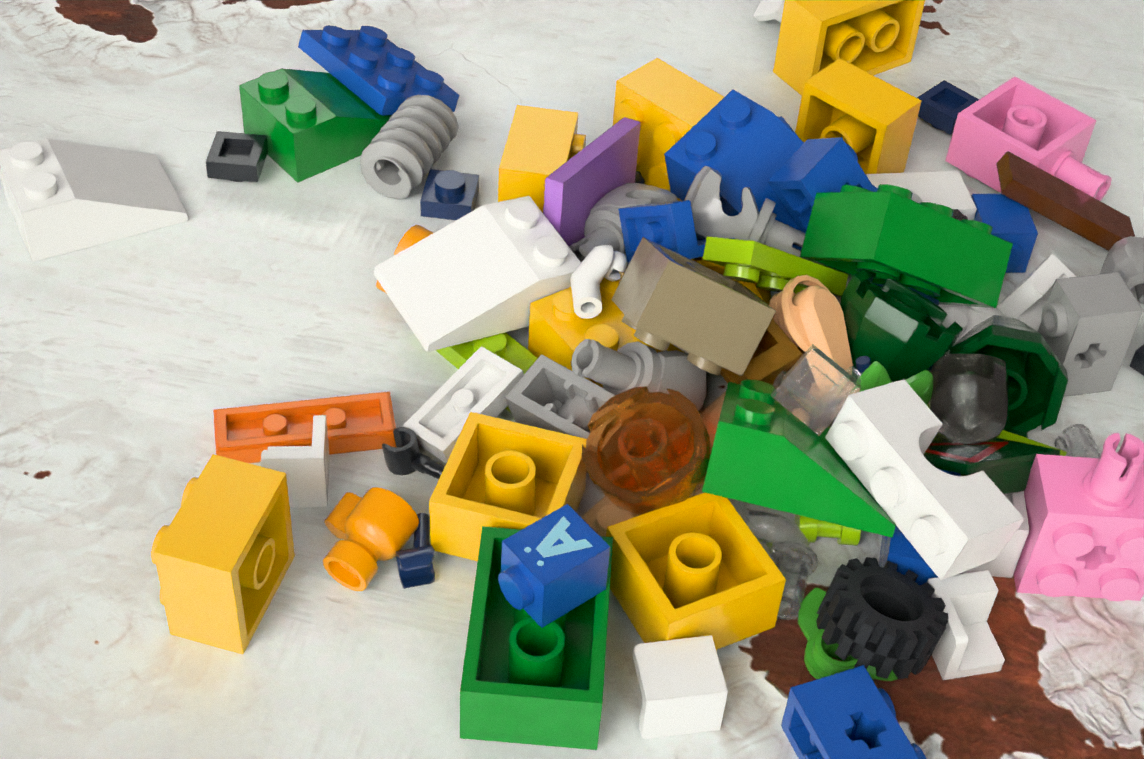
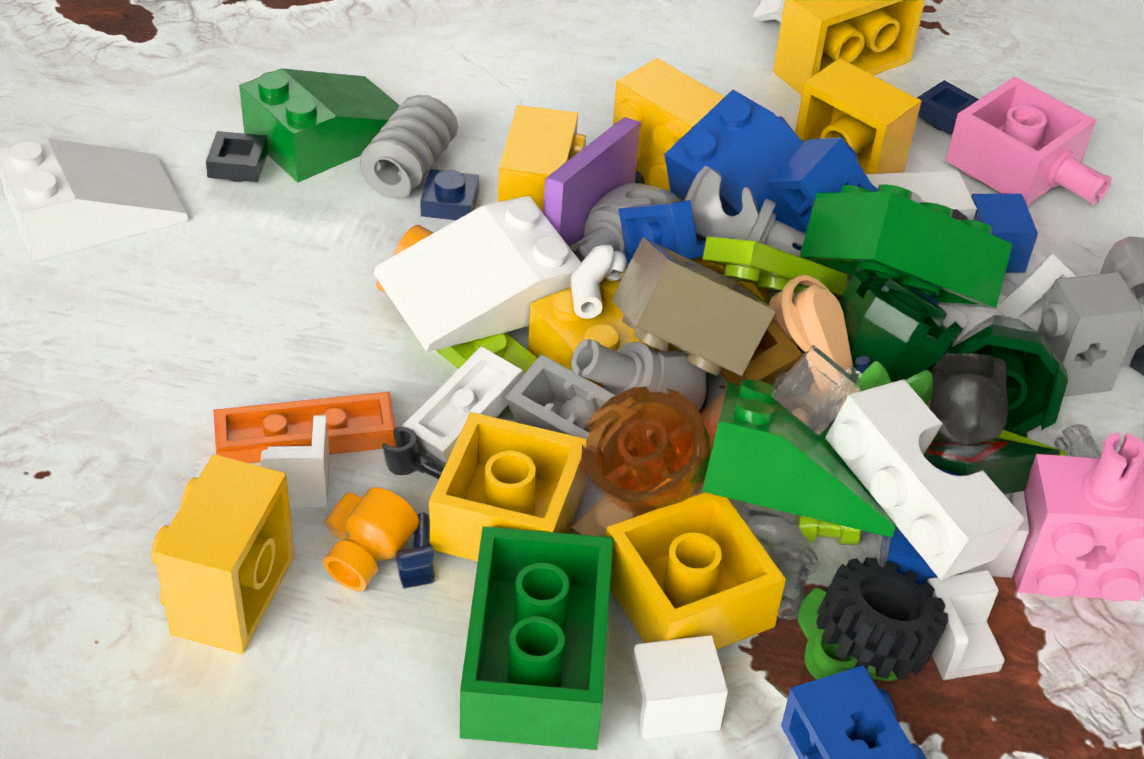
blue plate [298,25,460,115] -> none
blue brick [498,504,610,628] -> none
reddish brown tile [996,151,1135,251] -> none

